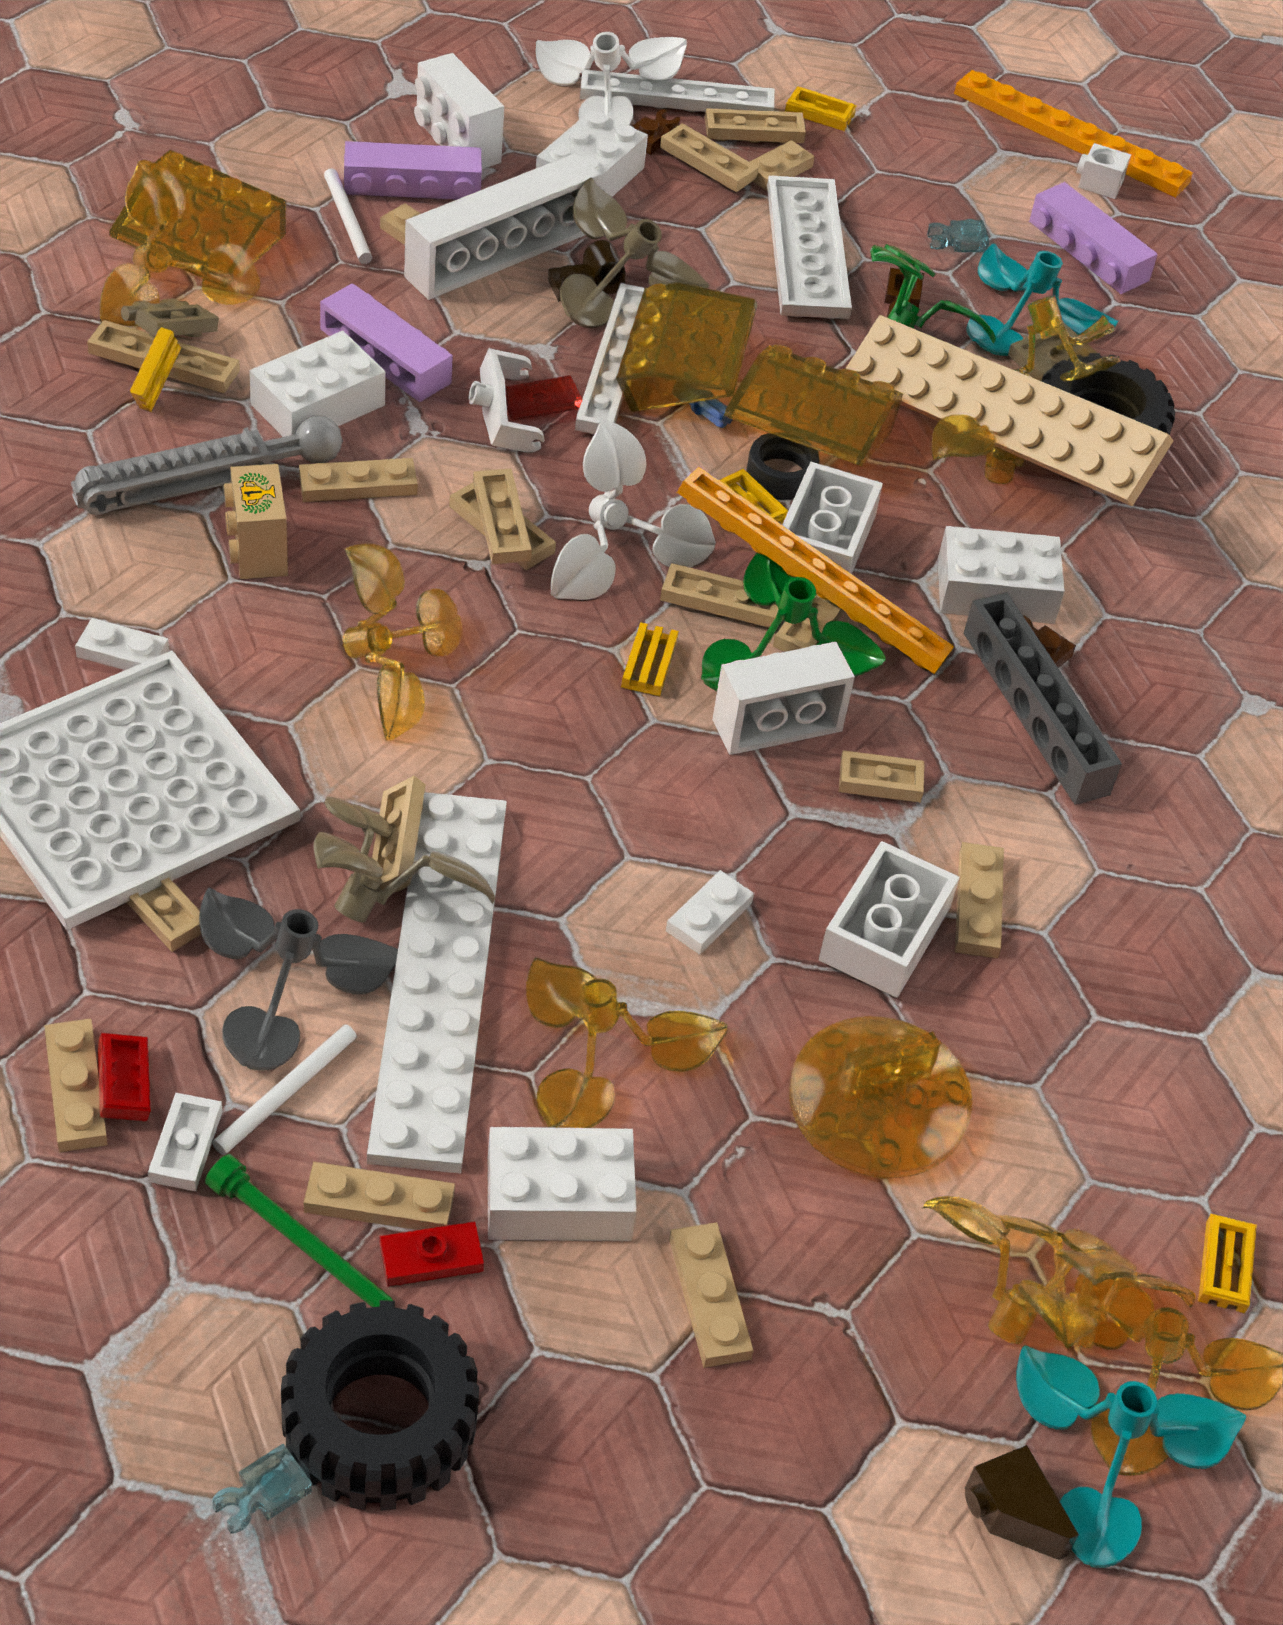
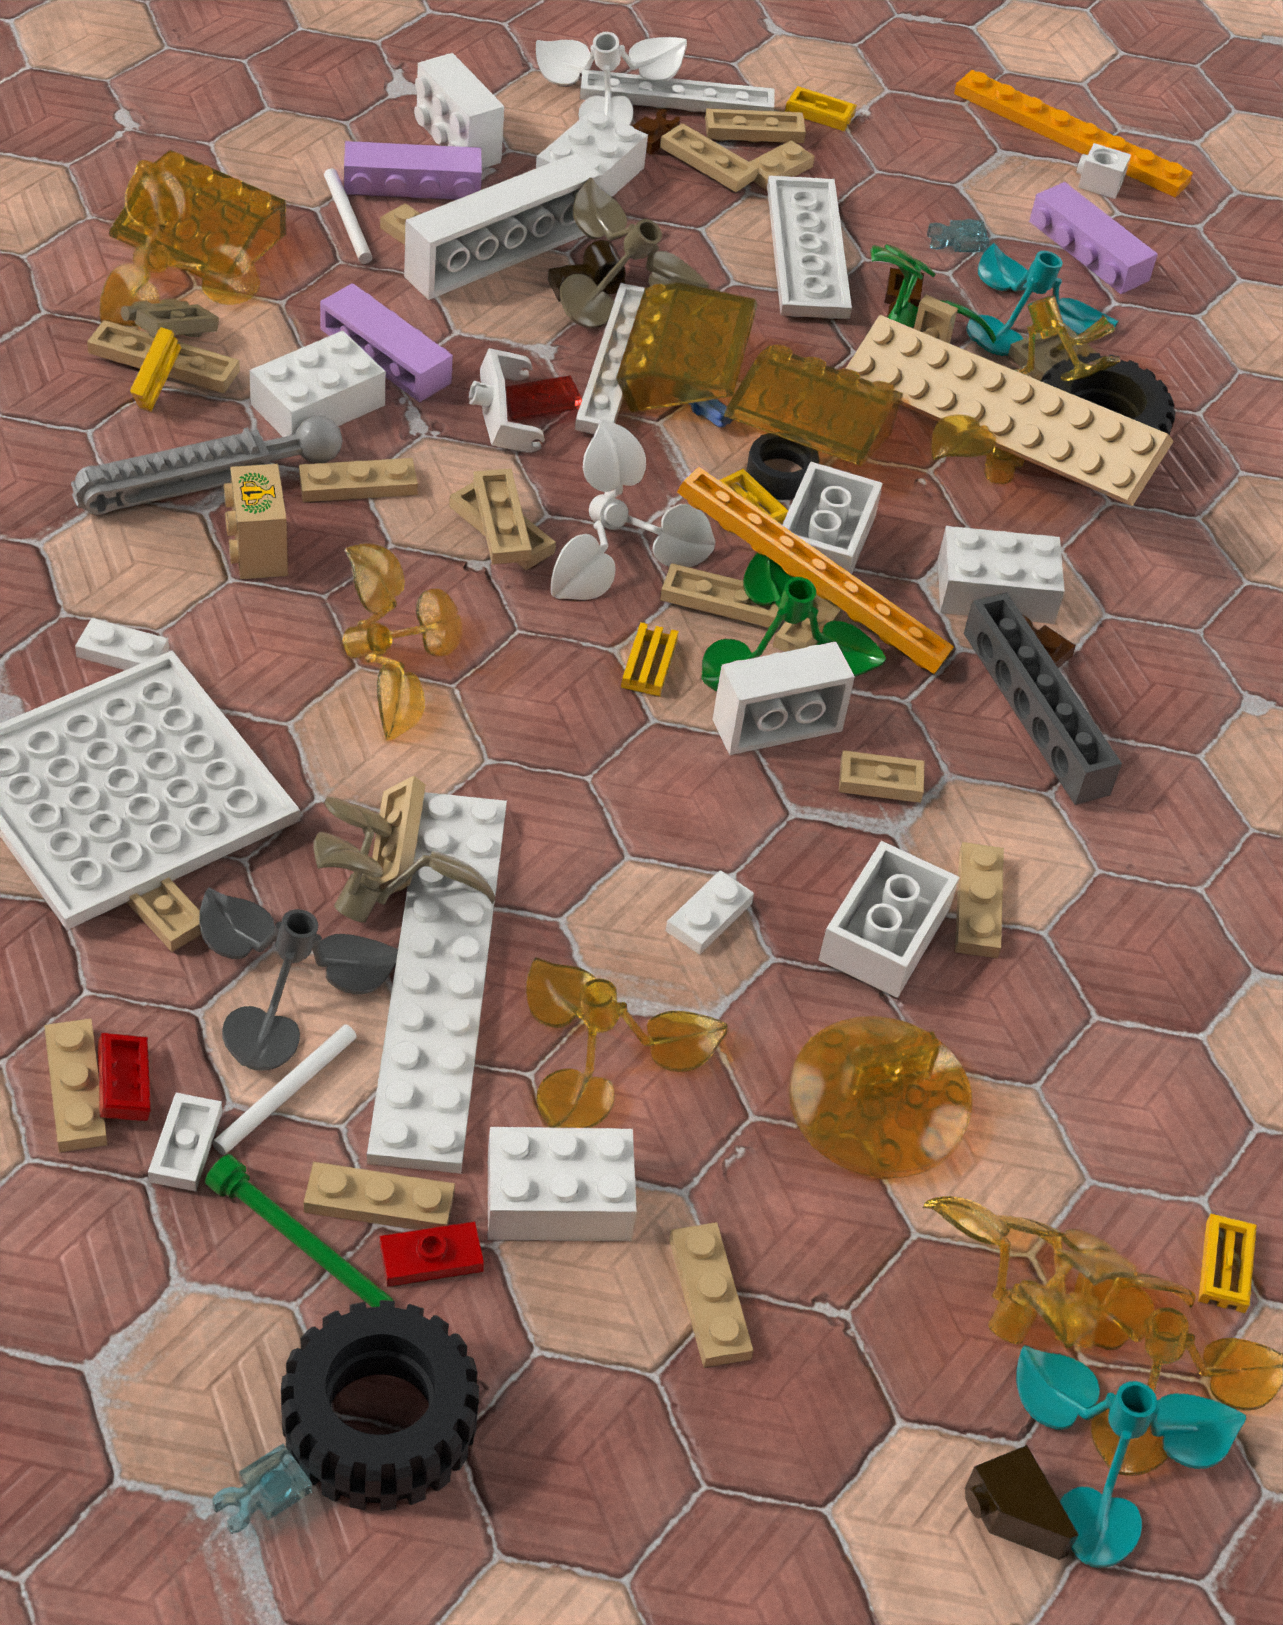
none -> tan plate [914,295,958,344]

